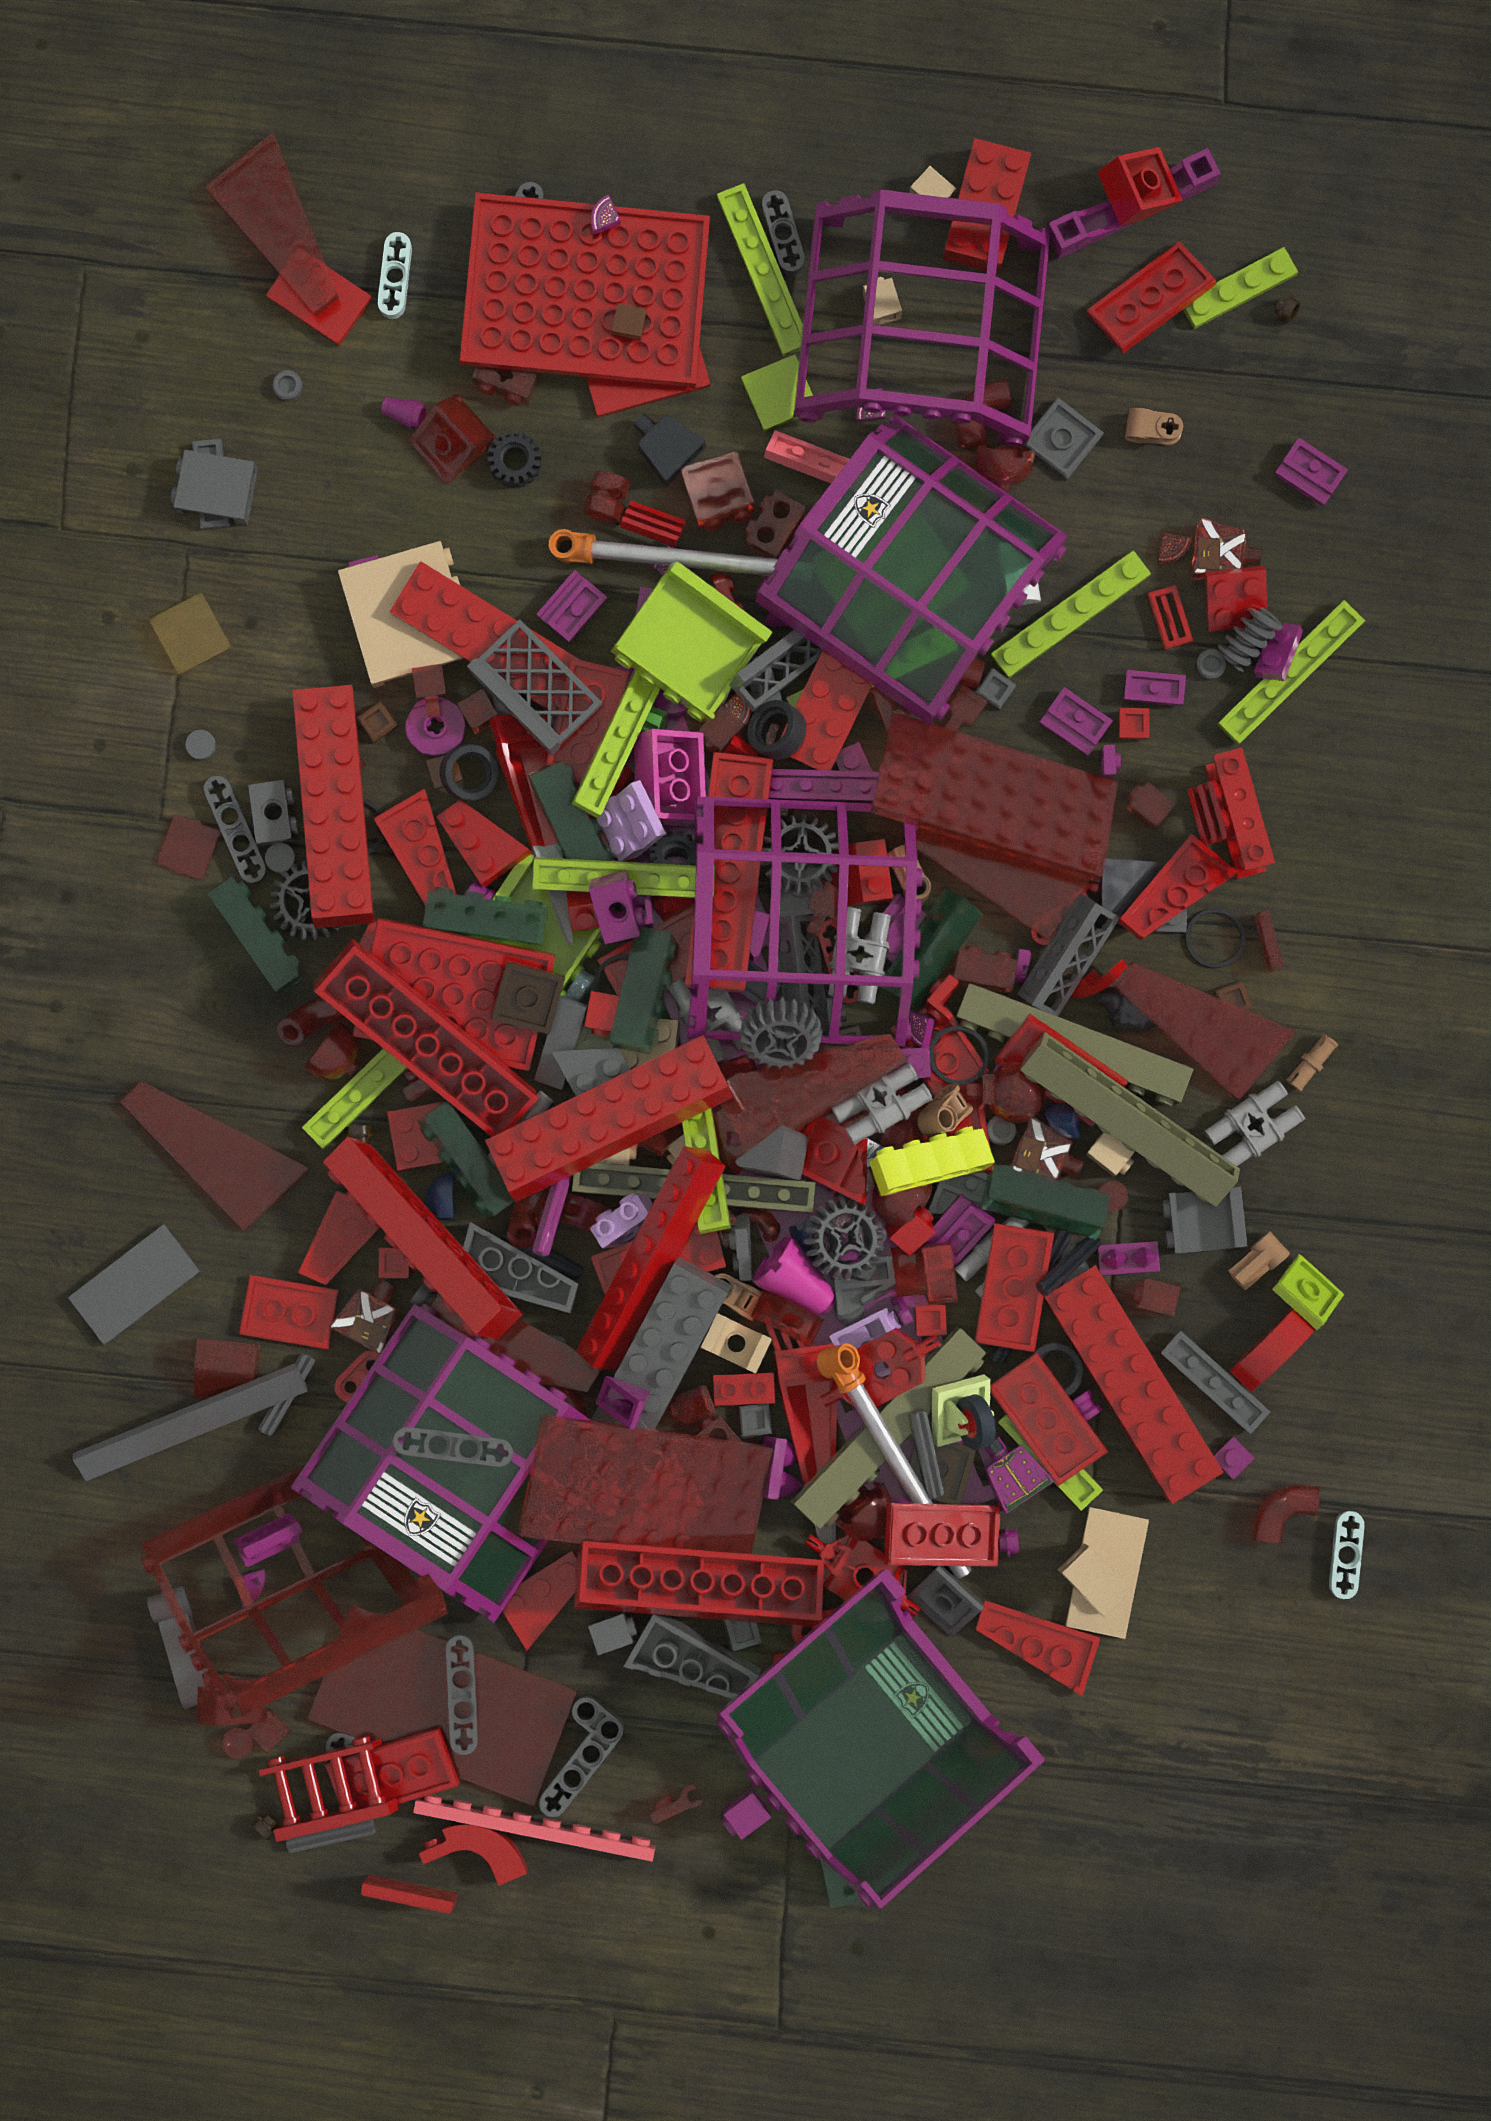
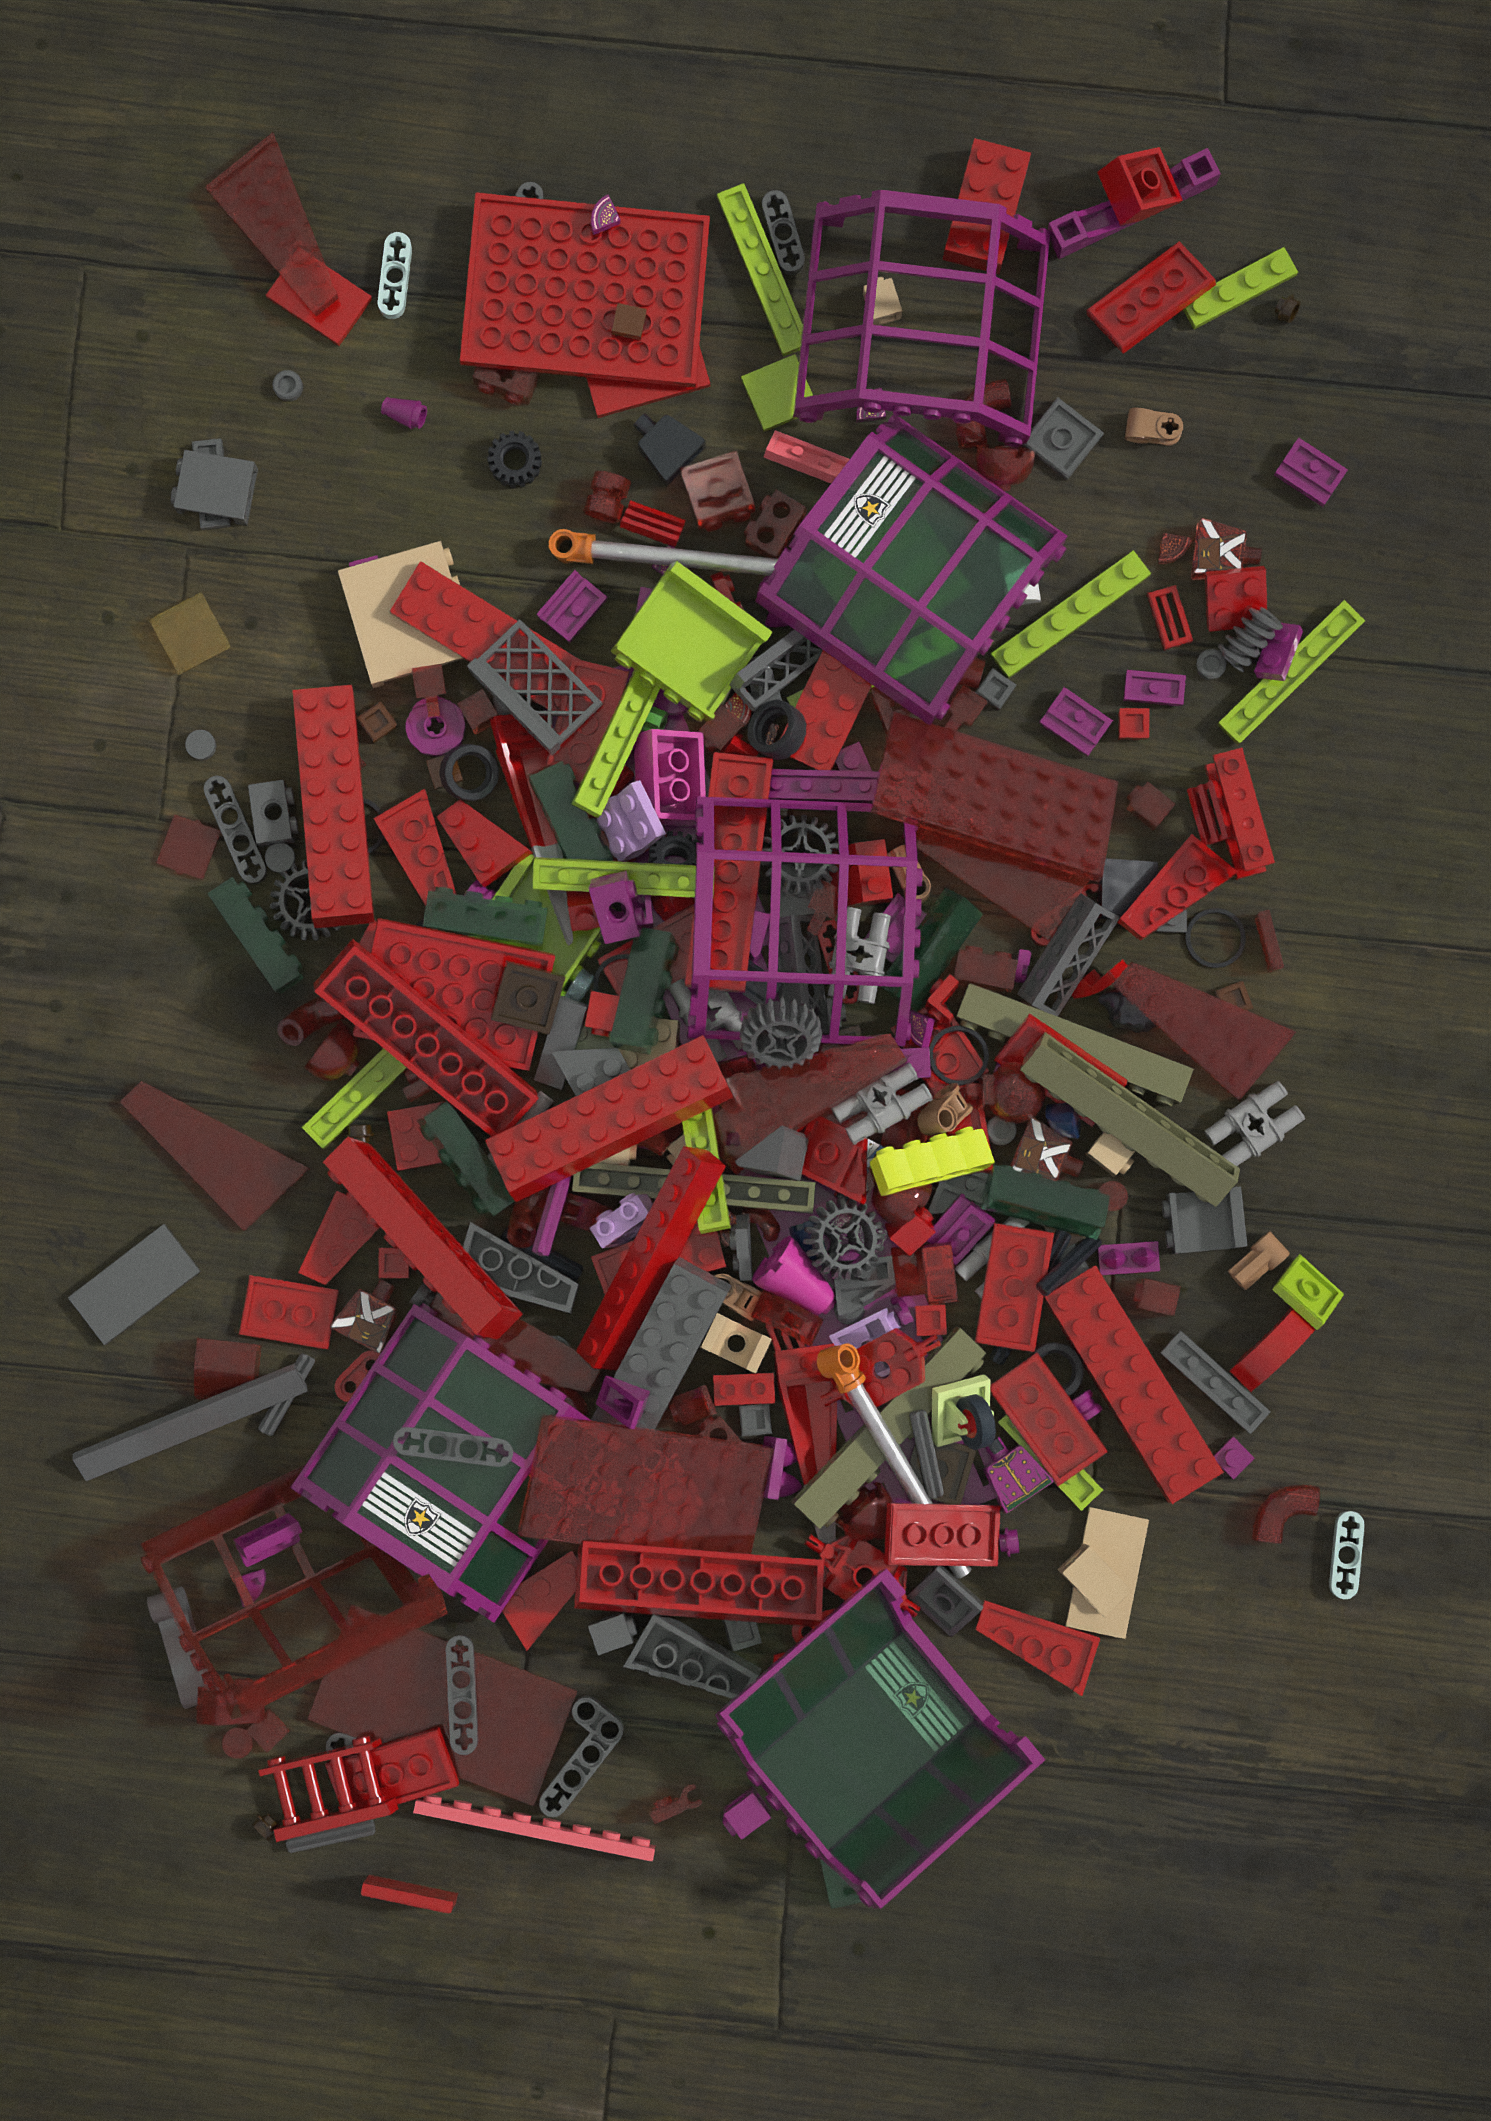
clear red slope [409,394,496,484] -> none
red arch [419,1822,528,1886] -> none
dark blue brick [425,1171,455,1219] -> none
tan brick [910,166,956,219] -> none
magenta plate [1100,745,1121,779] -> none
medium nougat pin [1286,1033,1338,1092] -> none

